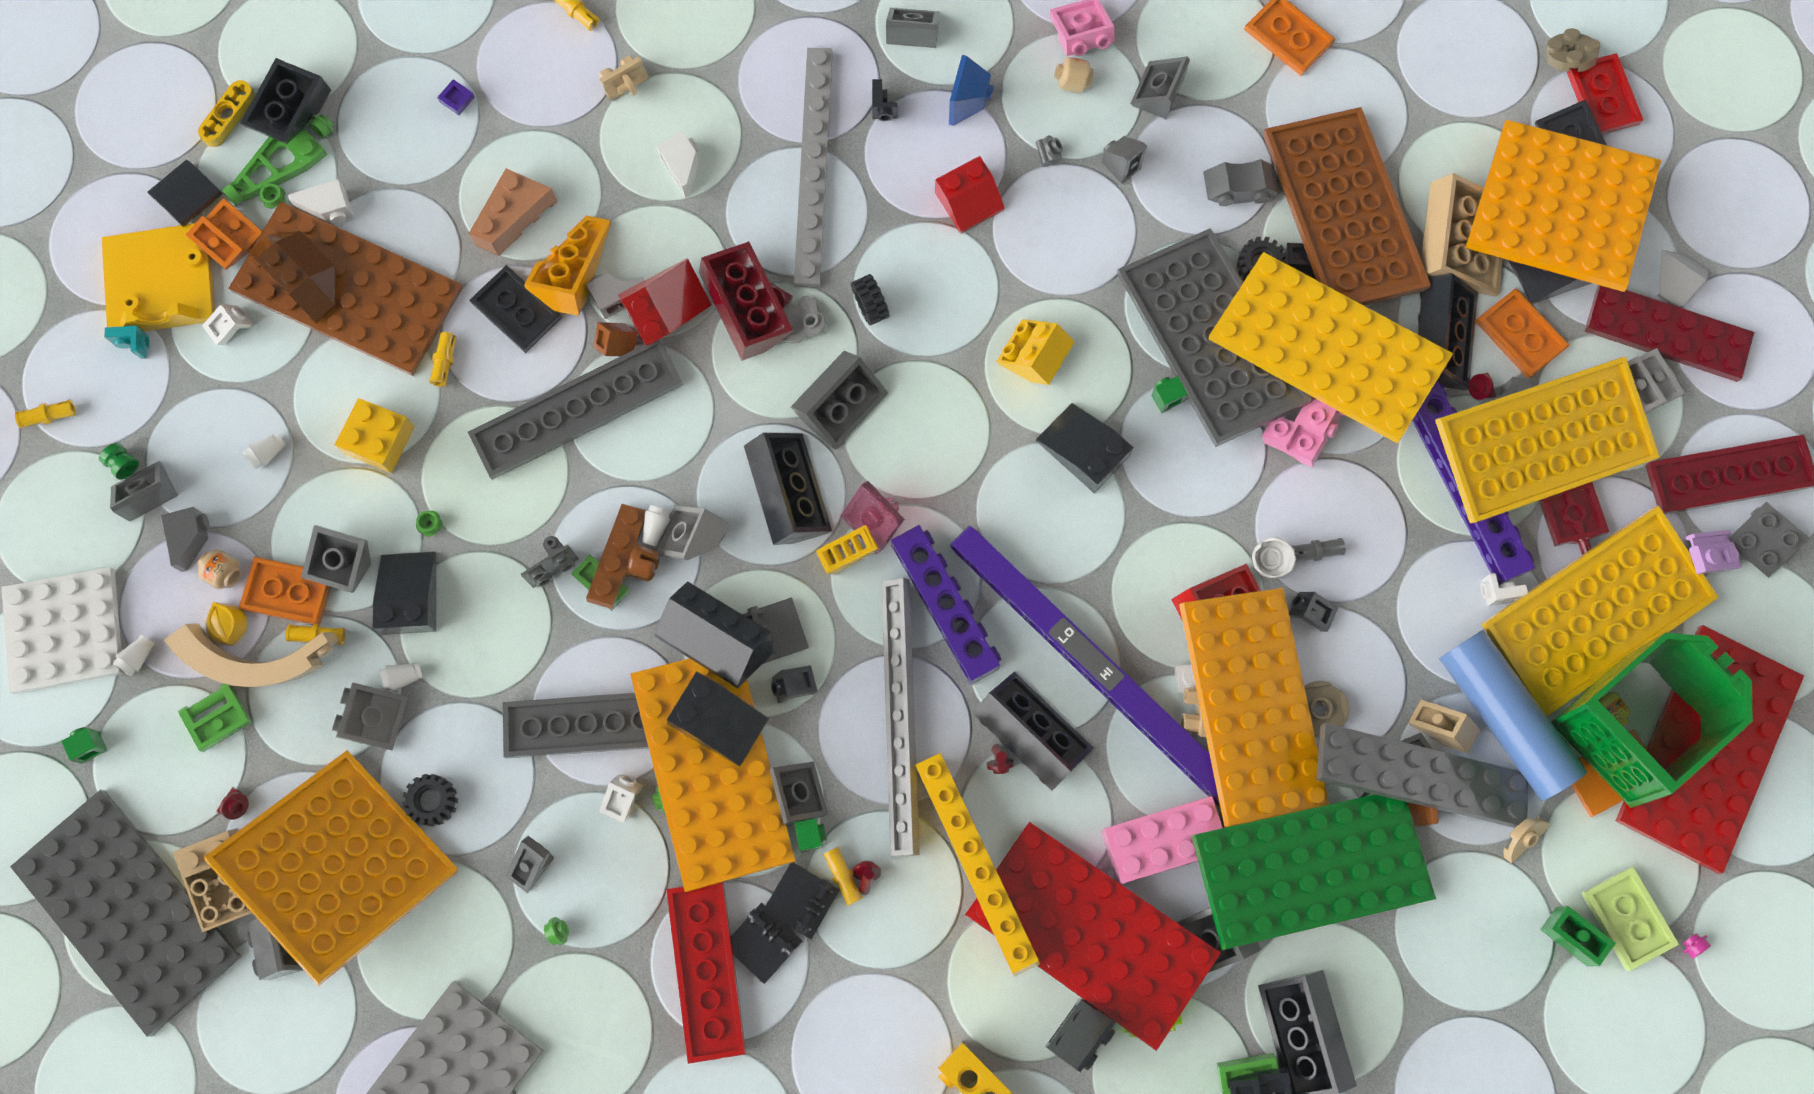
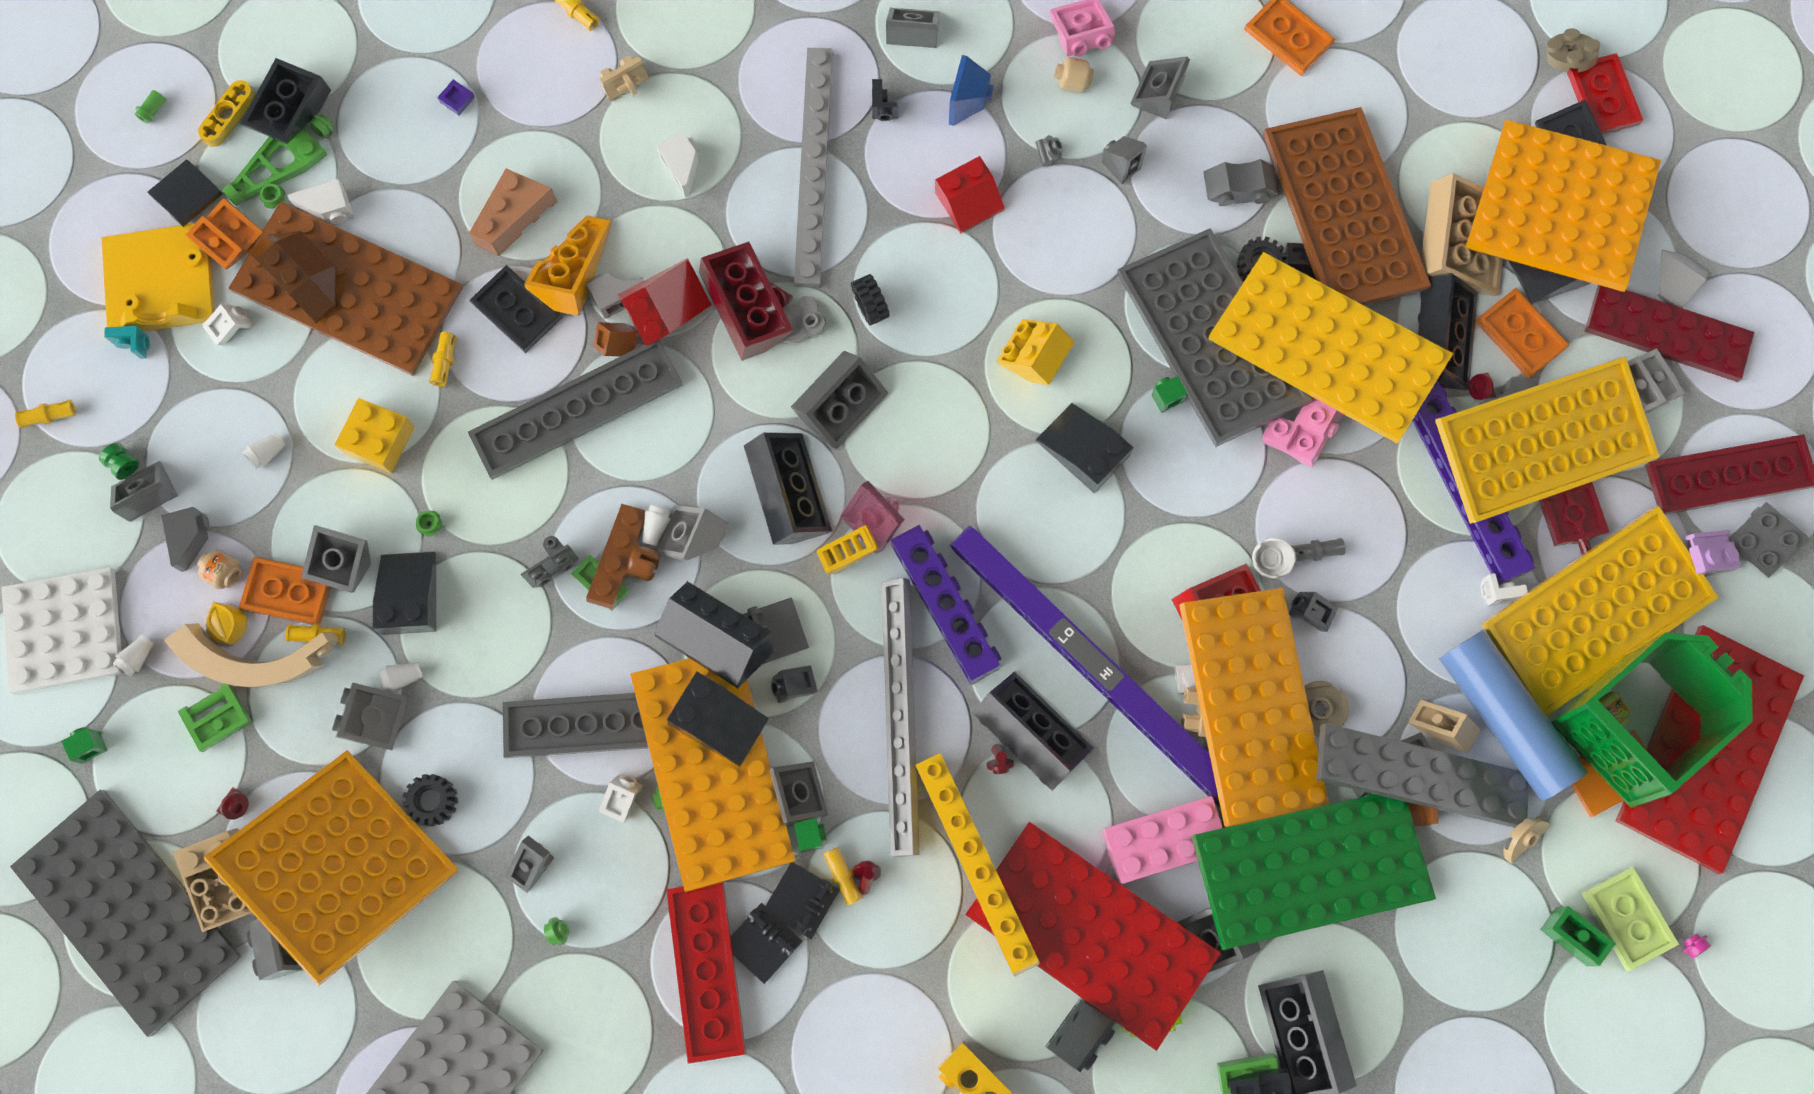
none -> bright green pin [135,90,167,124]

